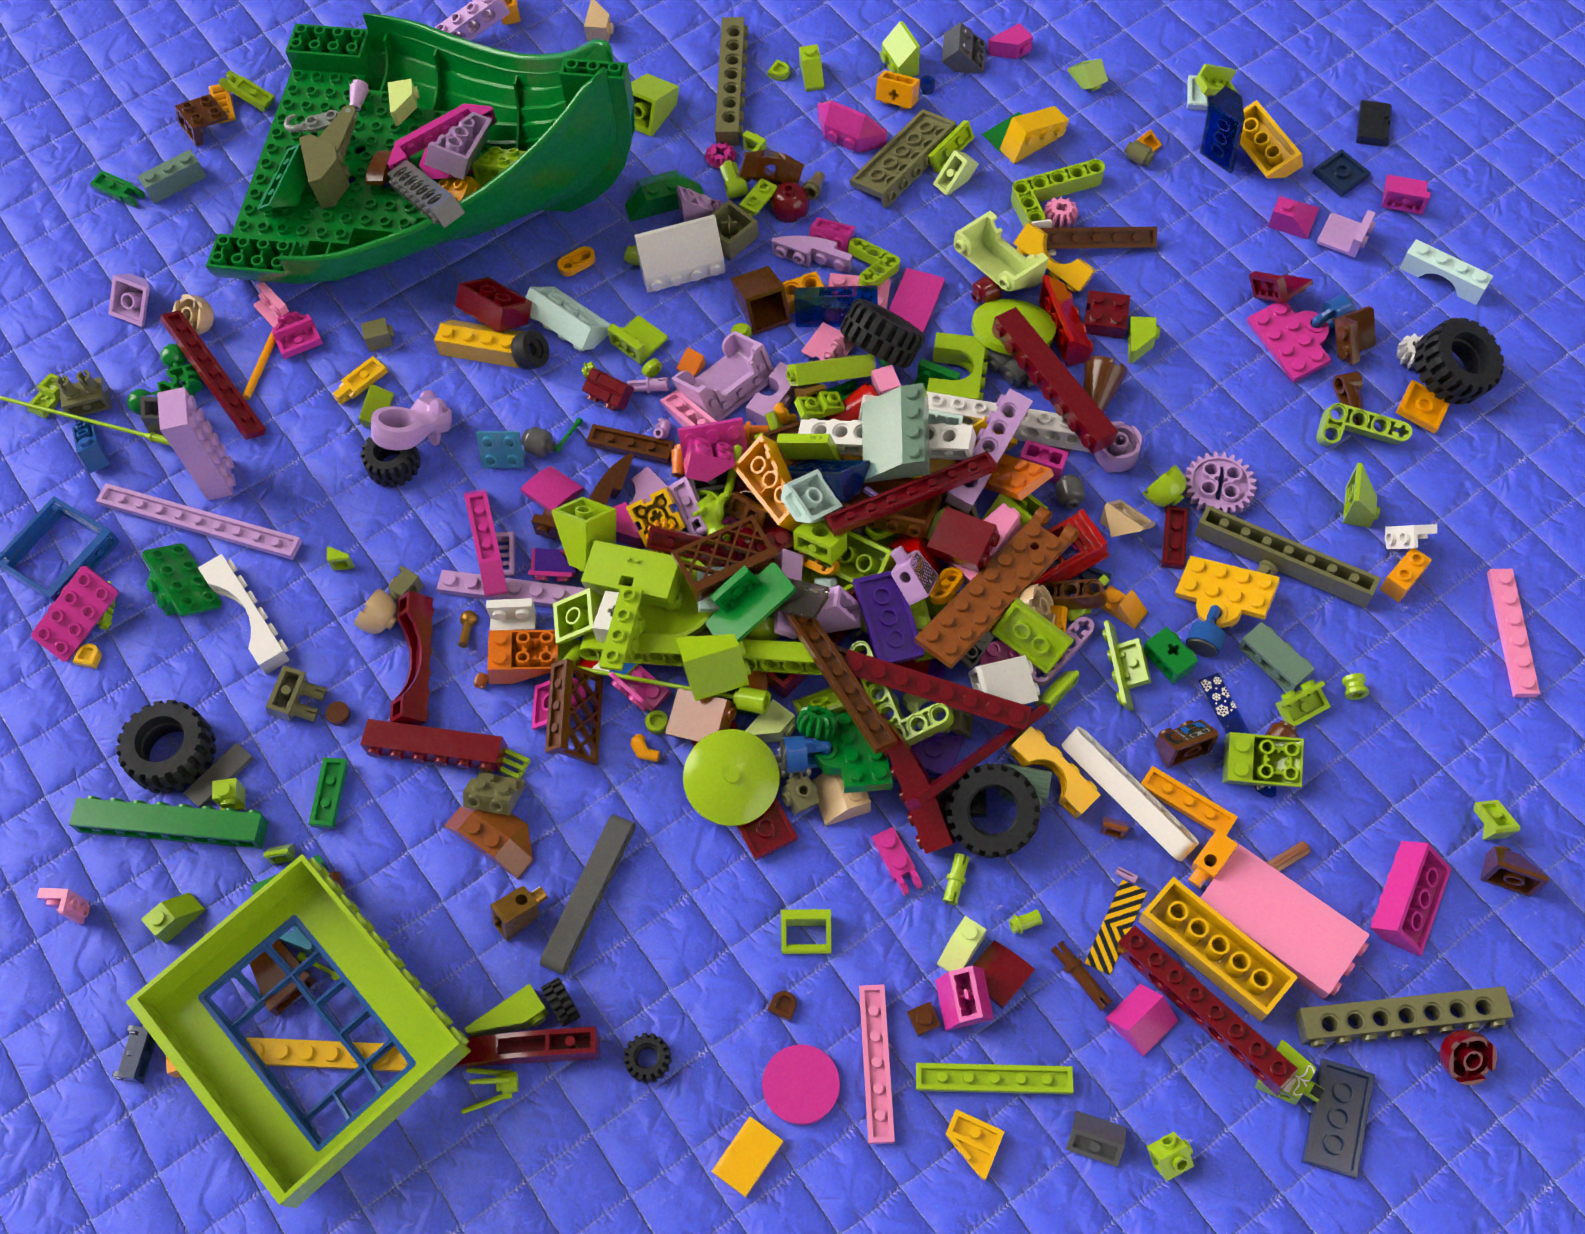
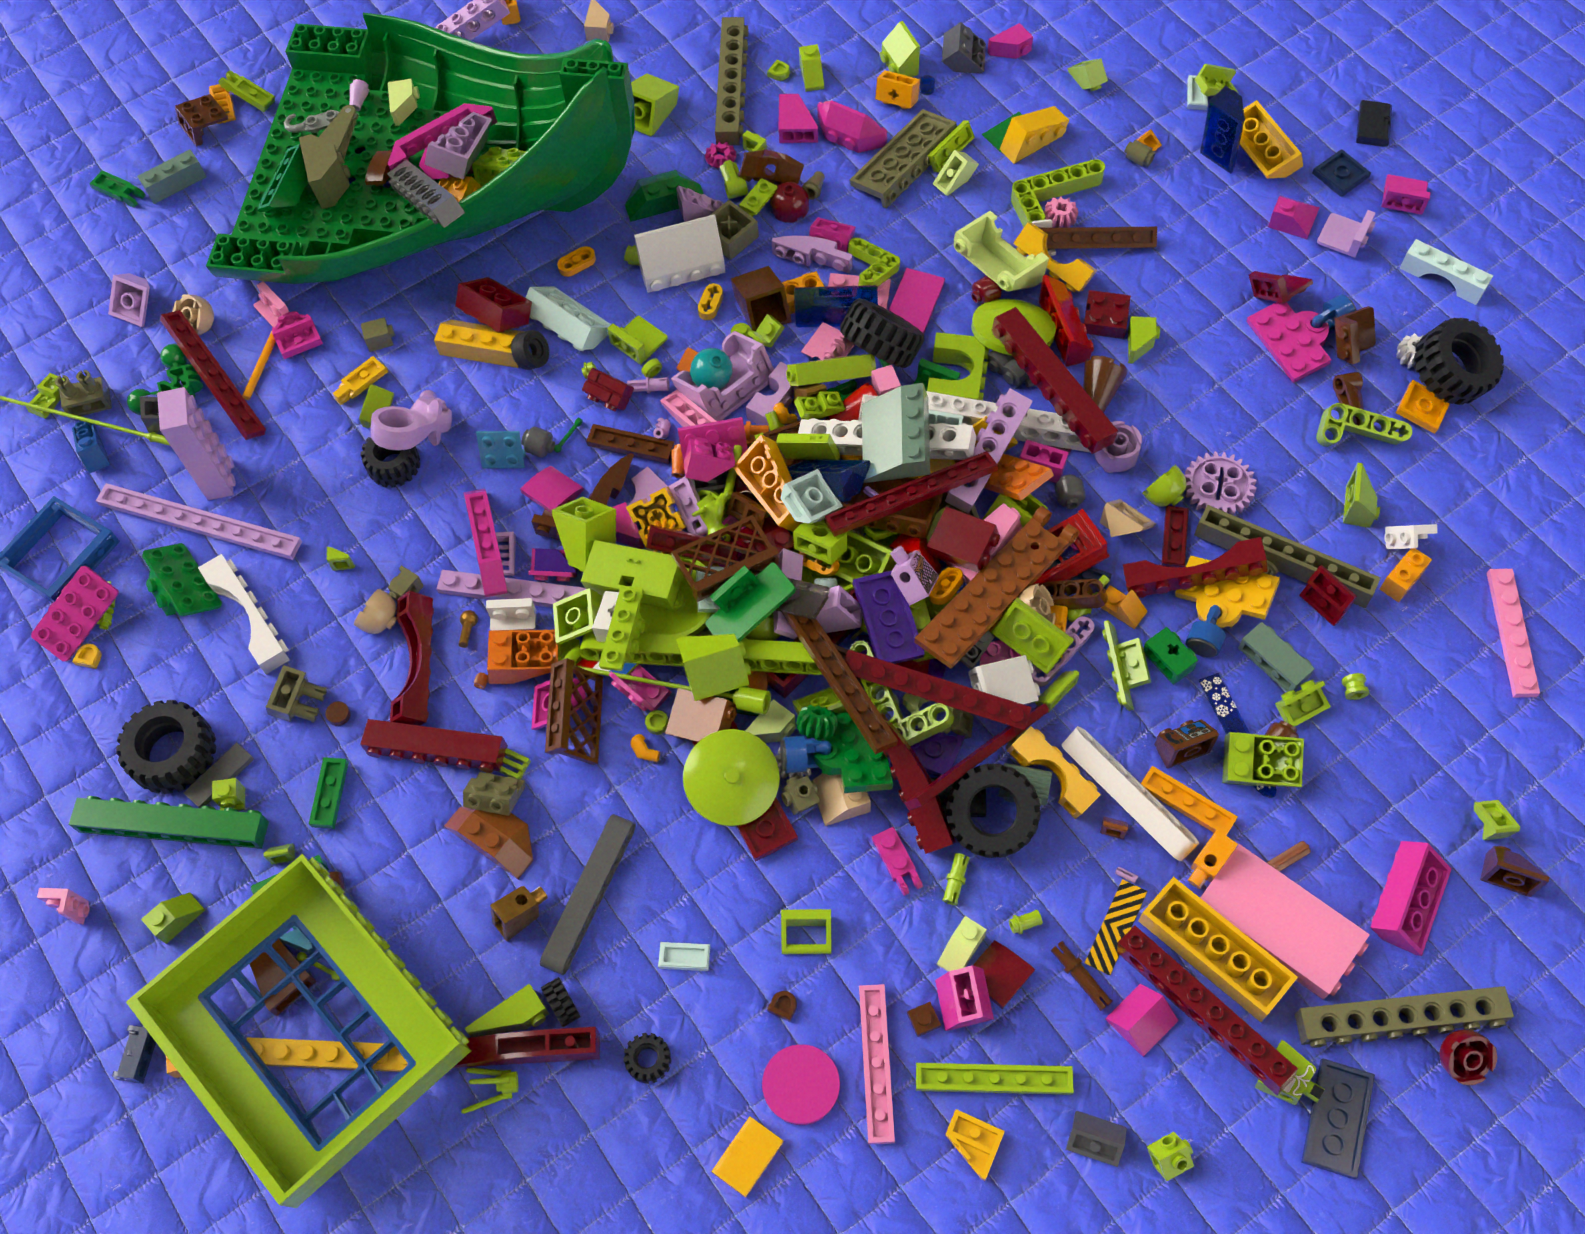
none -> light aqua tile [658,942,710,971]
none -> teal cylinder [690,348,733,390]
none -> yellow beam [698,283,723,320]
none -> lime bracket [748,314,785,348]
none -> dark pink slope [779,94,818,143]
none -> dark red arch [1123,537,1268,598]
none -> dark red slope [1299,565,1357,626]

